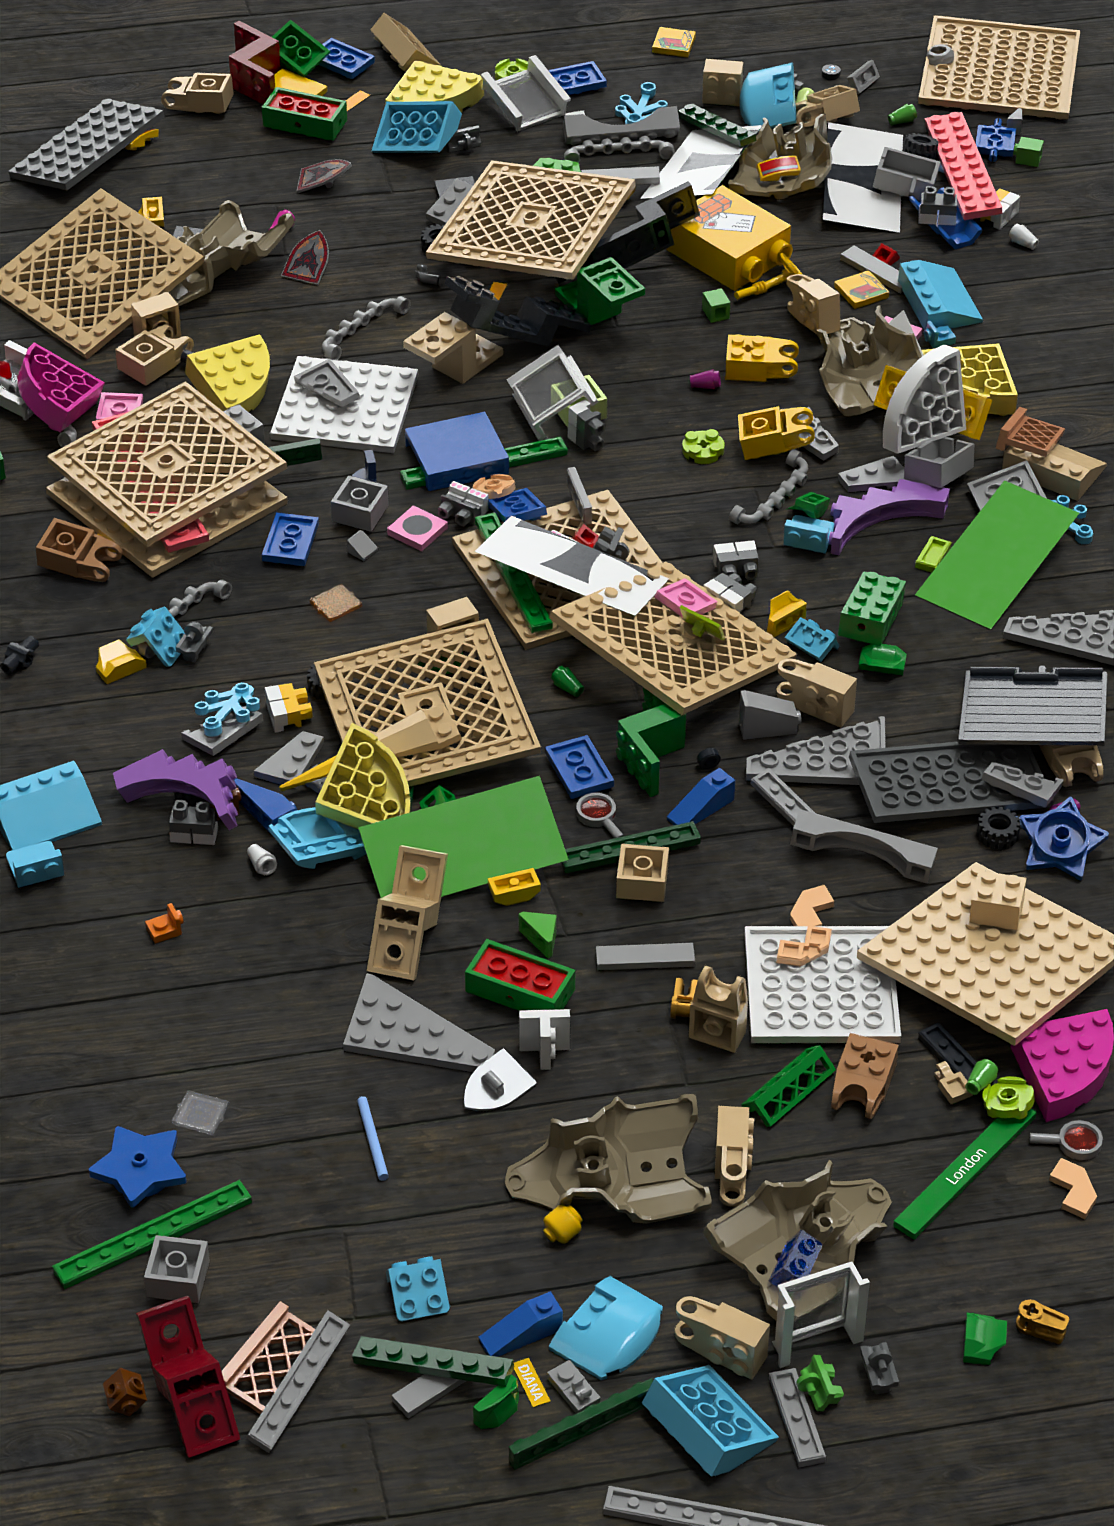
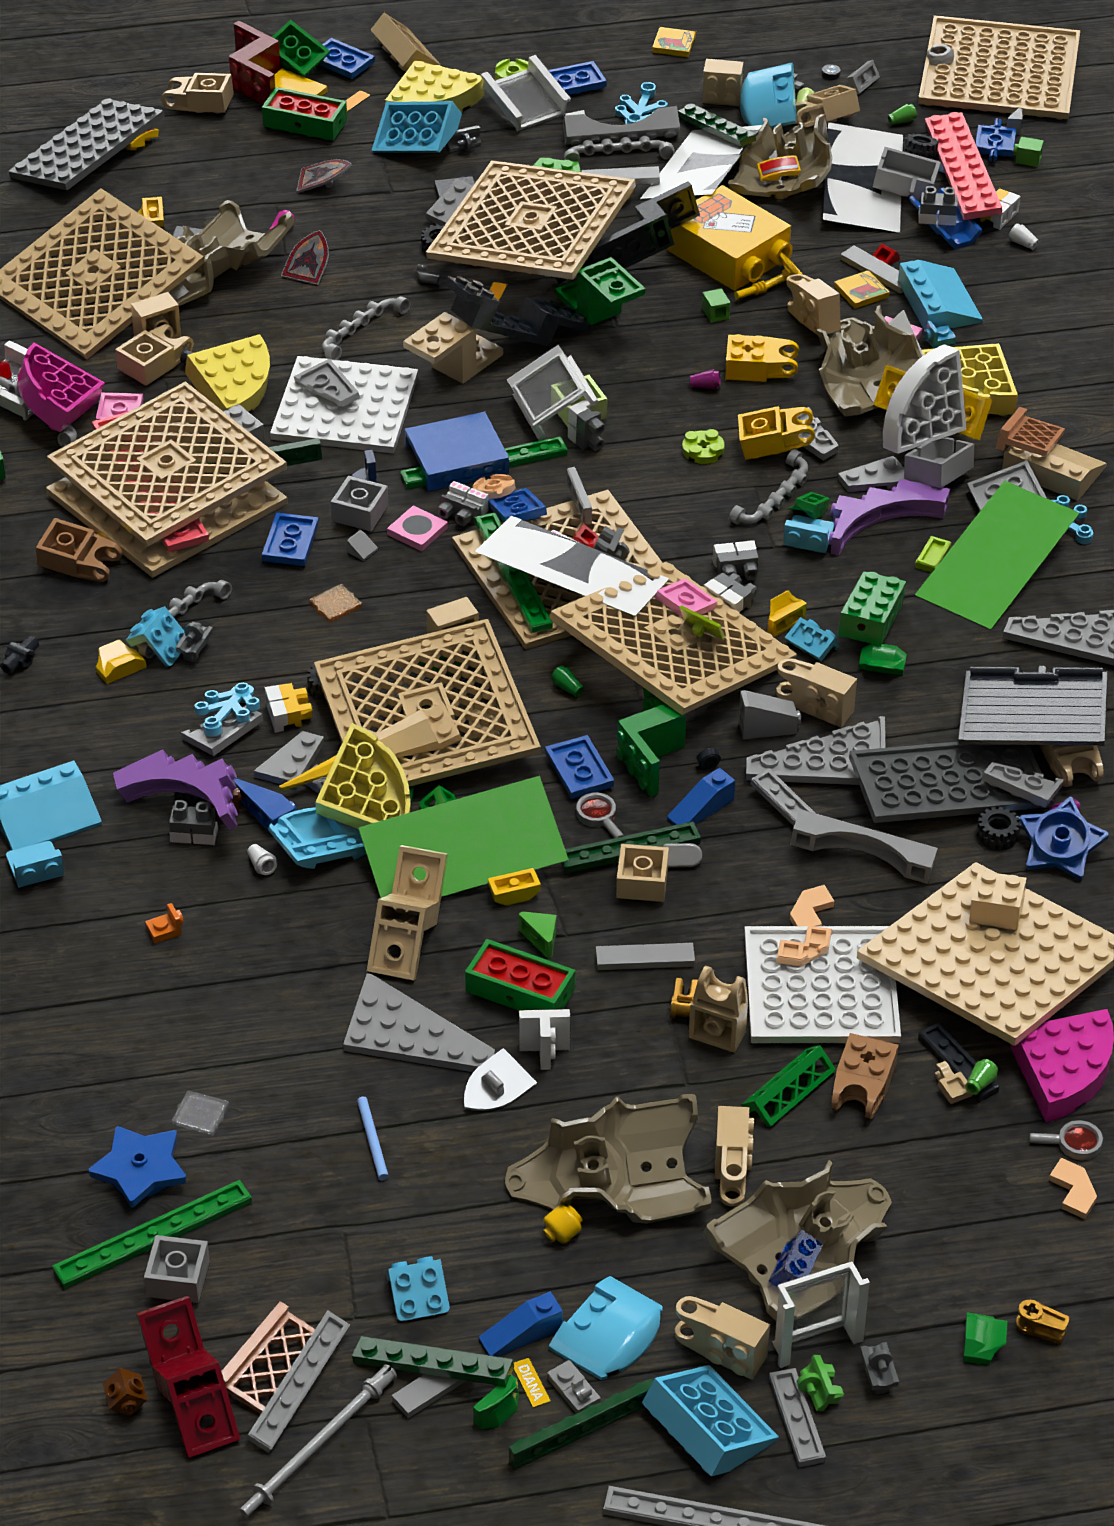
green tile [893,1109,1037,1240] -> none
lime plate [983,1077,1035,1119] -> none
none -> light grey bar [239,1365,397,1517]
none -> light grey piece [663,843,702,867]

